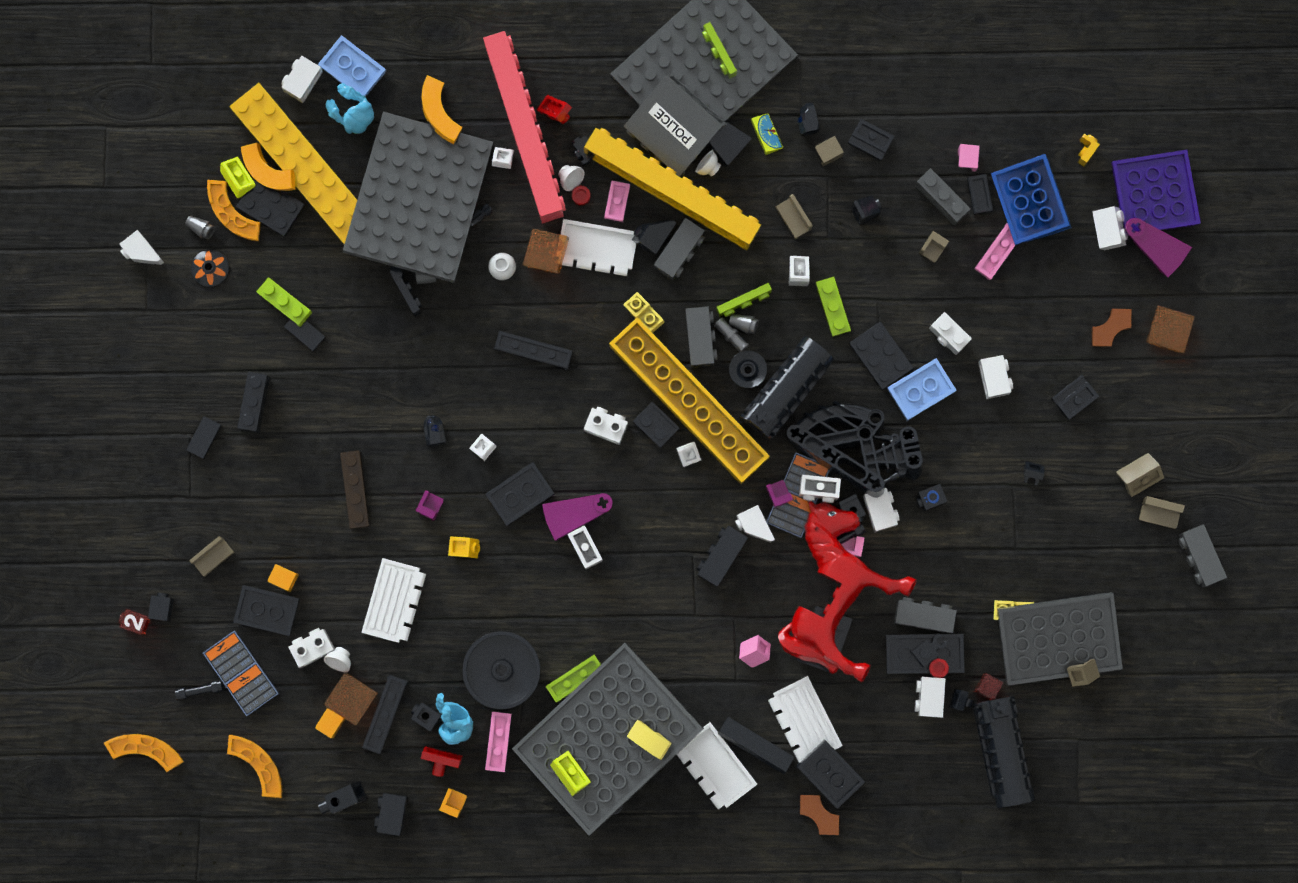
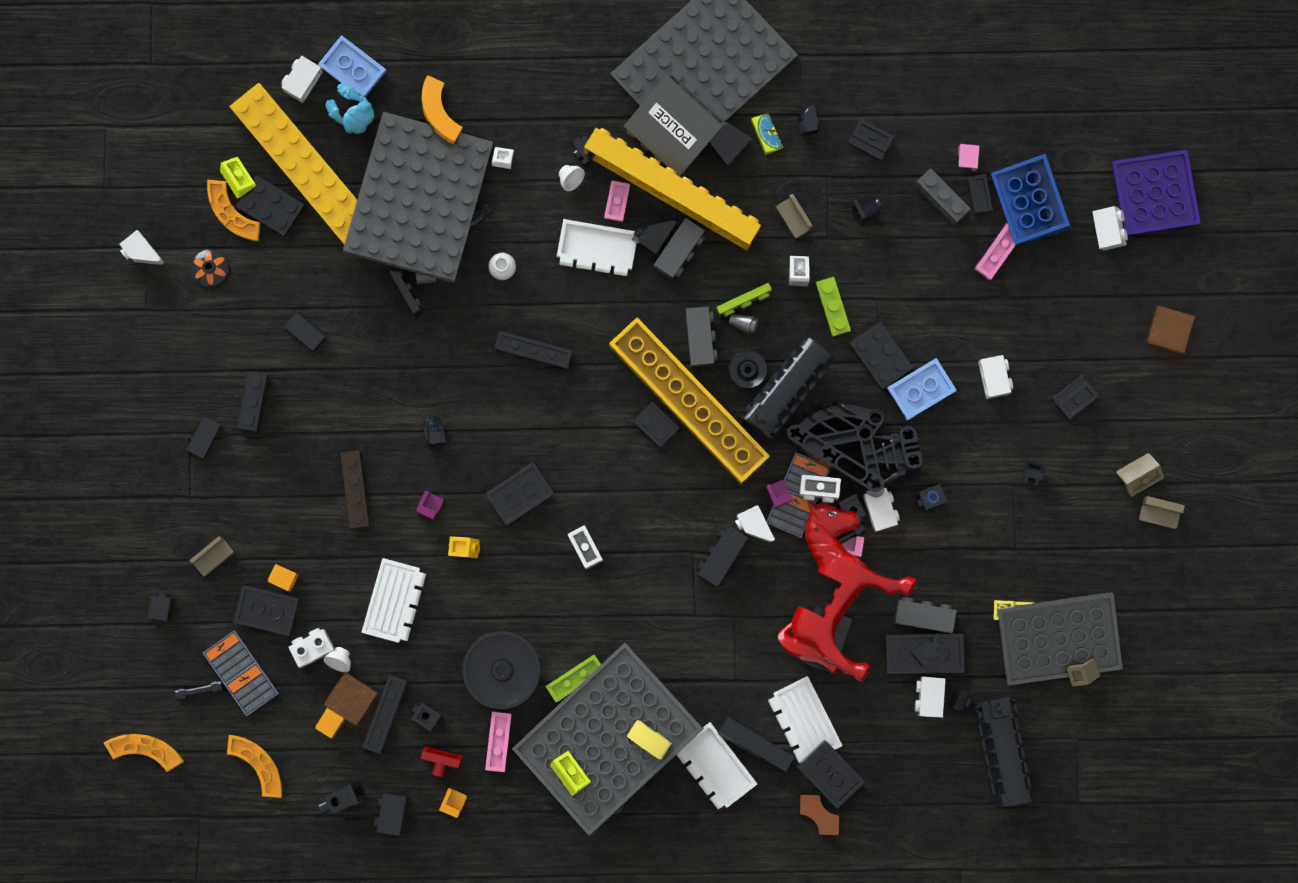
clear red brick [119,609,151,635] -> none
flat silver cone [185,216,215,239] -> none
light orange tile [241,143,295,191] -> none
lime plate [256,277,312,327] -> none
medium azure hair [435,693,473,745] -> none
white tile [469,434,497,461] -> none
coral brick [483,31,566,224] -> none
clear orange tile [523,229,569,274] -> none
red tile [536,95,572,124] -> none
magenta piece [542,493,613,541] -> none
red tile [572,186,591,205] -> none
white brick [584,407,628,445] -> none
light yellow slope [623,292,664,333] -> none
white tile [676,442,701,467] -> none
white piece [695,150,721,177] -> none
lime plate [702,22,737,79] -> none
flat silver pin [714,317,749,352] -> none
bright pink panel [739,635,771,667] -> none
dark tan panel [815,136,844,167] -> none
dark tan panel [919,231,949,263] -> none
white brick [929,312,972,355] -> none
red tile [929,659,949,678] -> none
clear red brick [974,673,1003,700] -> none
yellow bracket [1078,134,1100,166] -> none
dark orange tile [1092,309,1132,347] -> none
magenta piece [1125,218,1192,277] -> none
dark grey brick [1178,524,1227,587] -> none

